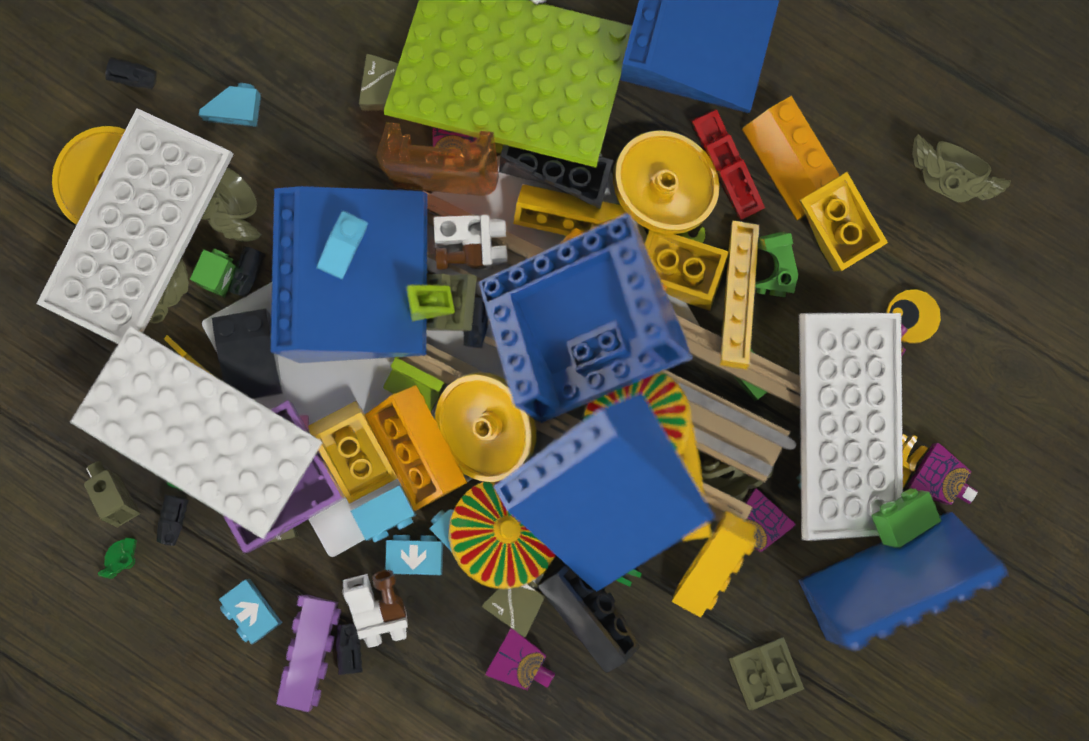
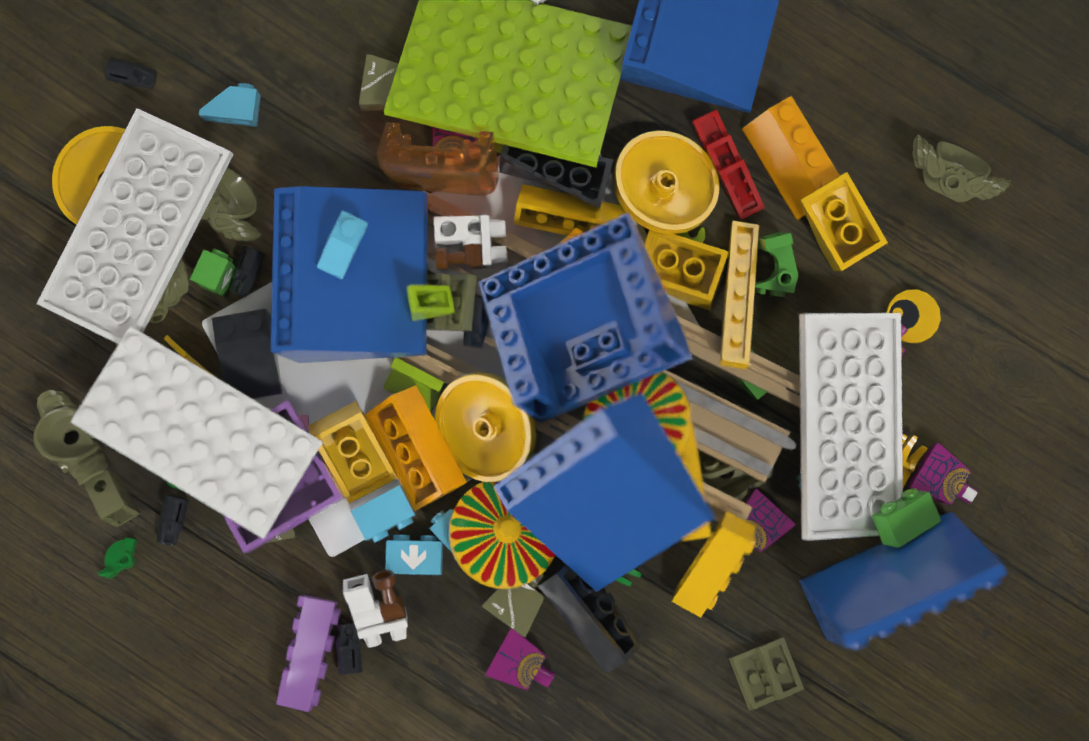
medium azure brick [219,579,282,644] -> none
none -> olive piece [33,390,108,485]

